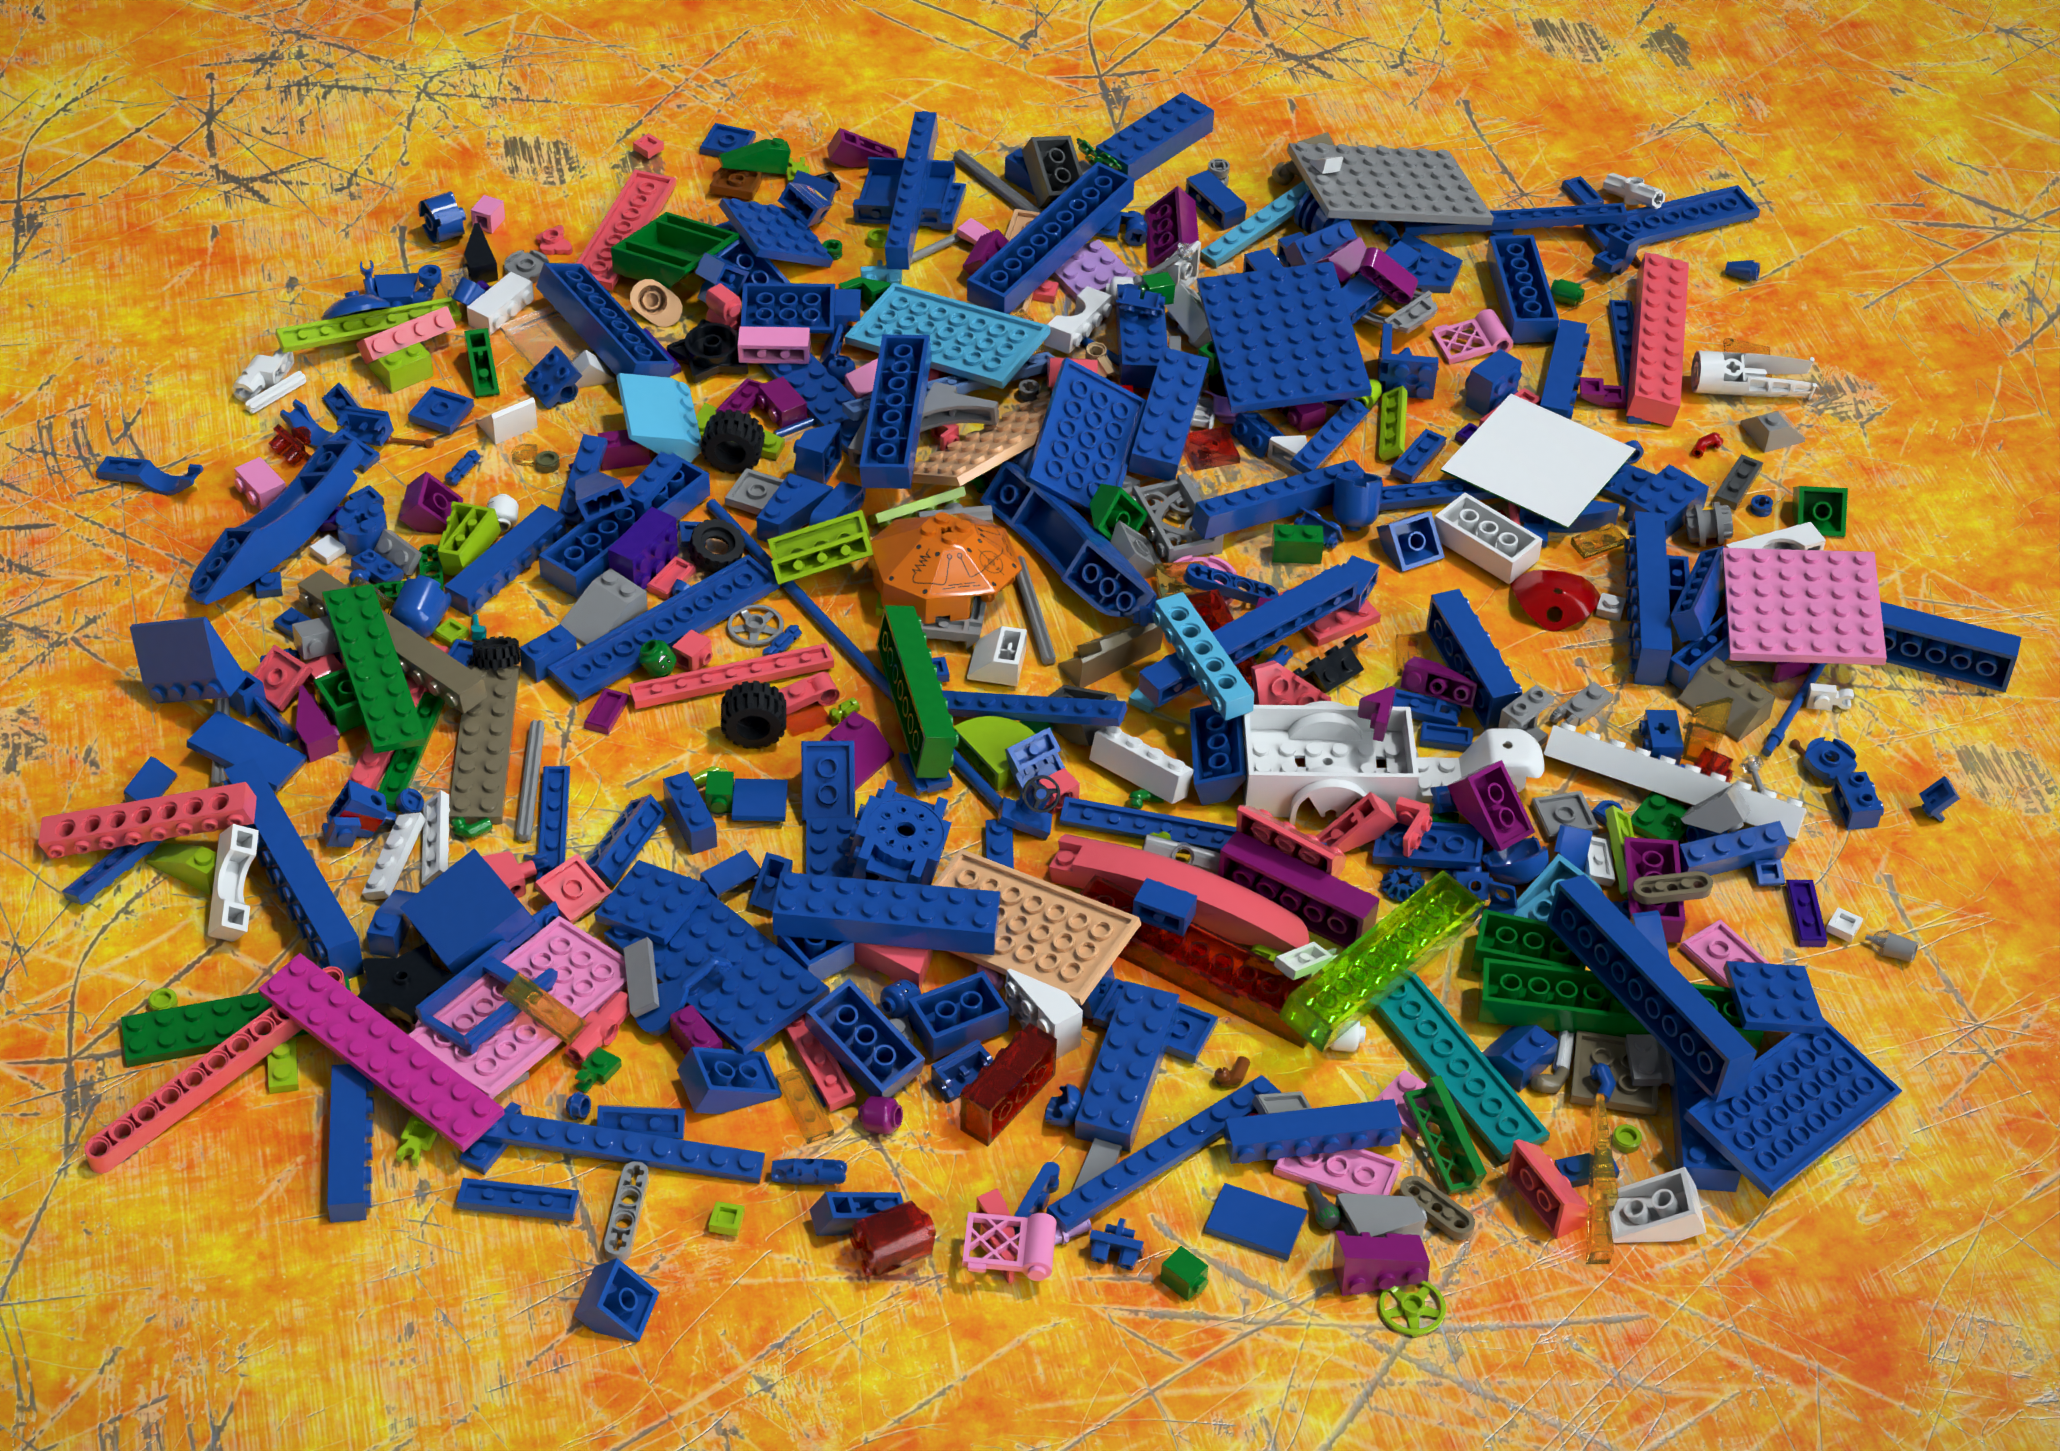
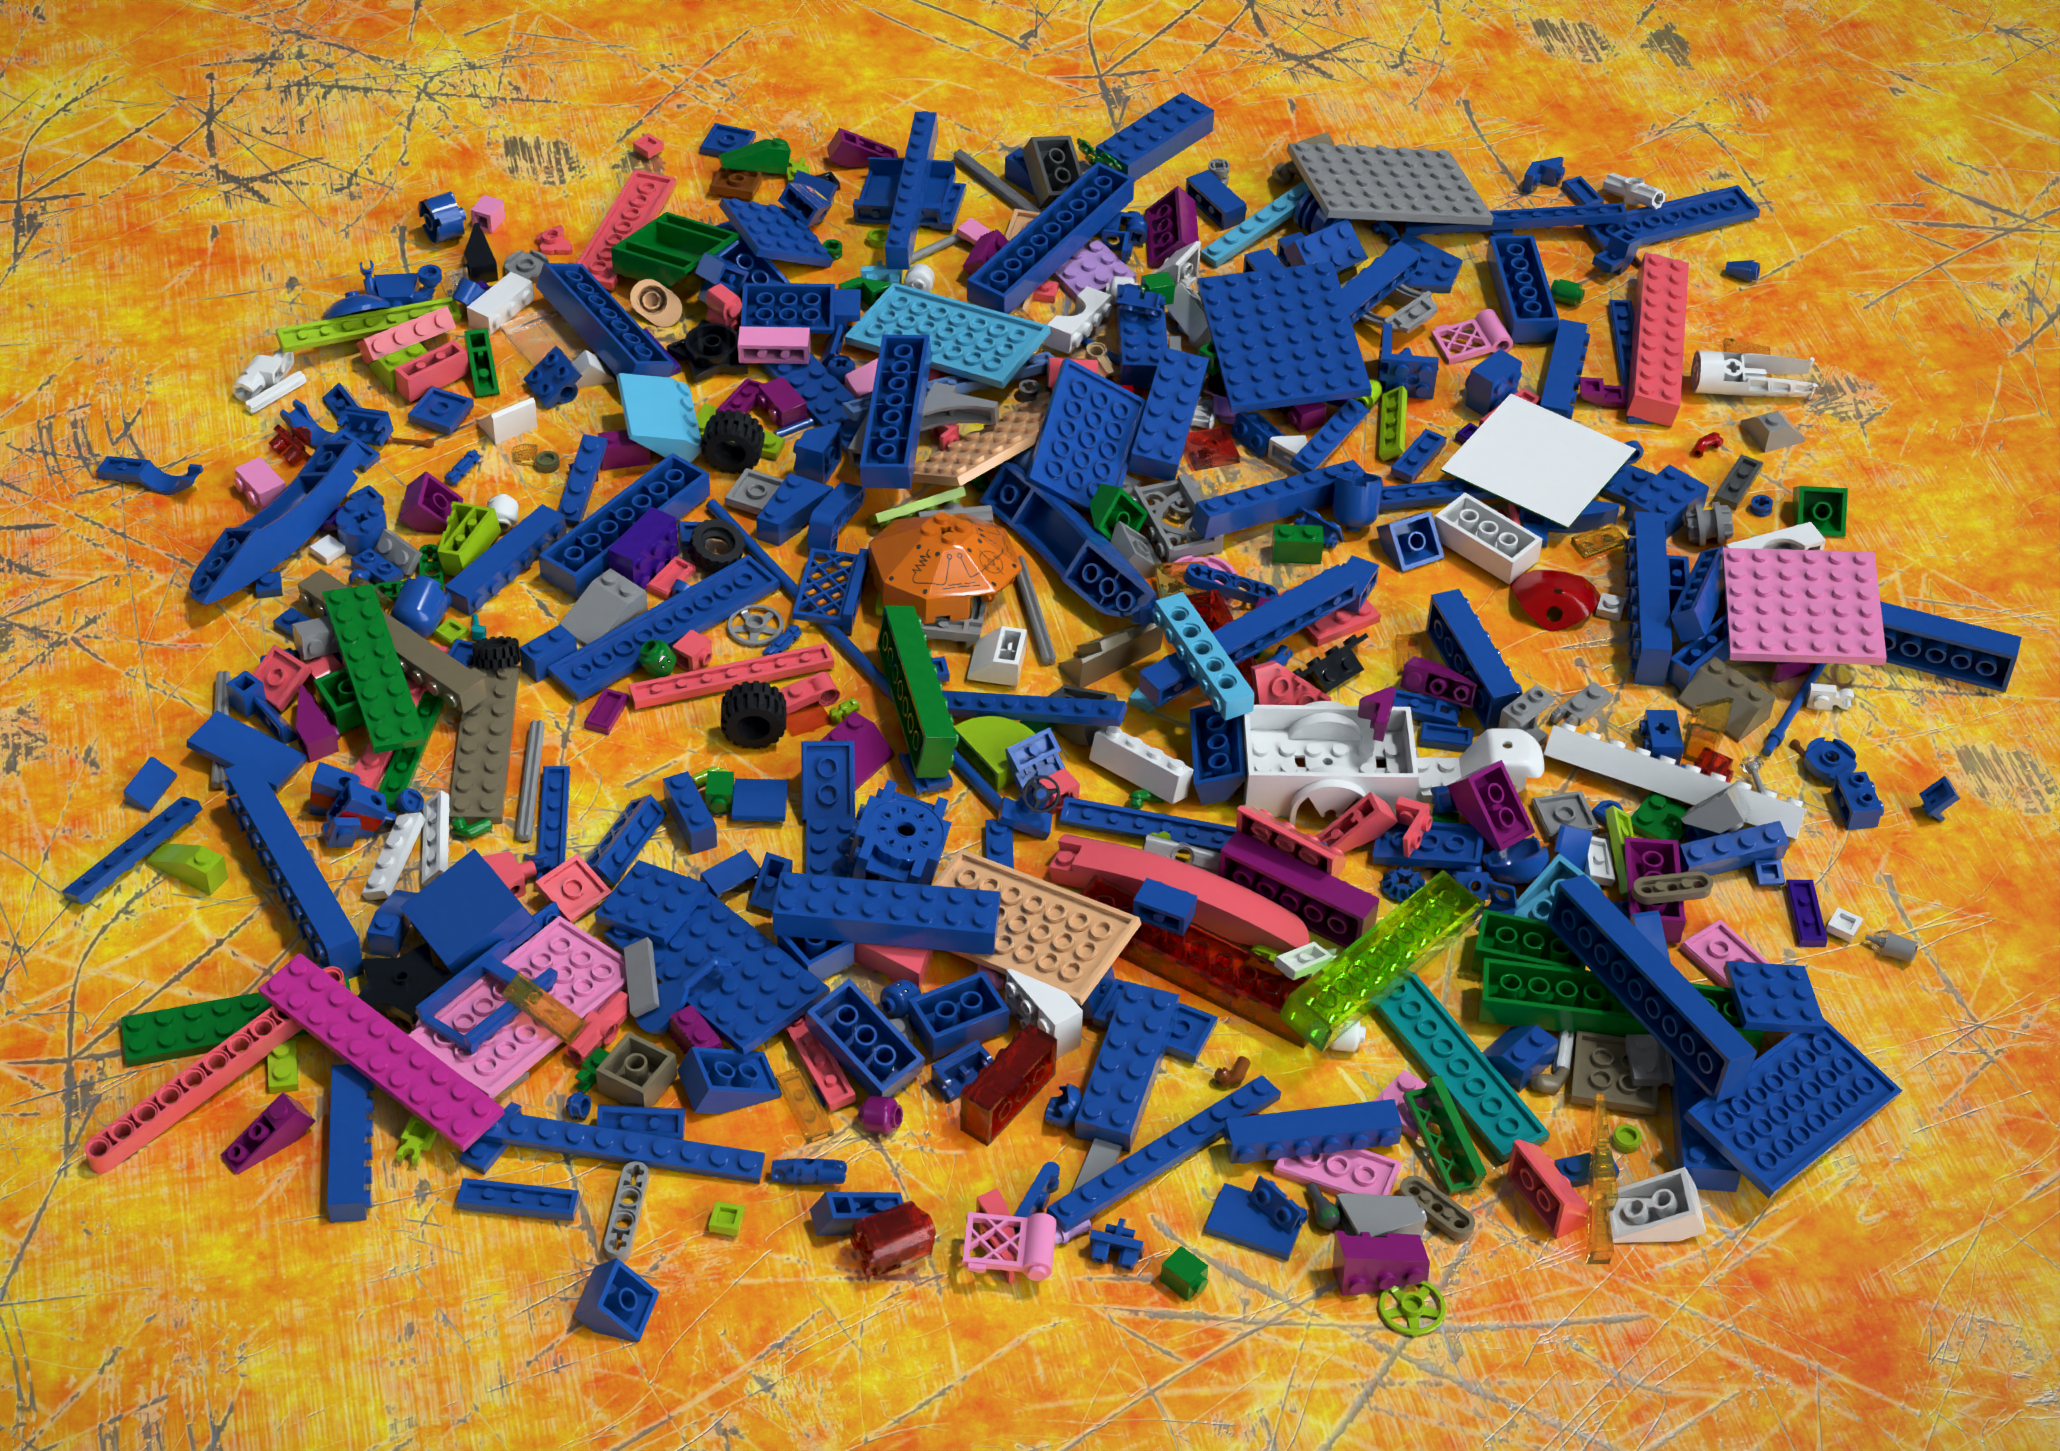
coral brick [38,782,257,859] -> none
blue slope [130,617,247,704] -> none
lime tile [148,988,178,1012] -> none
white arch [208,824,259,942] -> none
blue slope [575,471,632,522] -> none
blue plate [626,452,682,510] -> none
lime slope [767,510,874,585] -> none
piece [1133,242,1194,285] -> none
light grey tile [1252,1091,1312,1115] -> none
white slope [1309,157,1343,174] -> none
magenta brick [1317,236,1367,286] -> none
magenta beam [1359,247,1418,304] -> none
blue arm [1590,1063,1616,1103] -> none
none -> magenta slope [221,1092,316,1175]
none -> blue torso [309,762,361,817]
none -> coral brick [394,340,469,402]
none -> dark tan brick [596,1031,677,1107]
none -> blue fence [792,548,869,634]
none -> white head [904,264,935,292]
none -> blue bracket [1102,229,1133,265]
none -> blue hinge [1249,1175,1308,1235]
none -> blue slope [1522,157,1565,194]

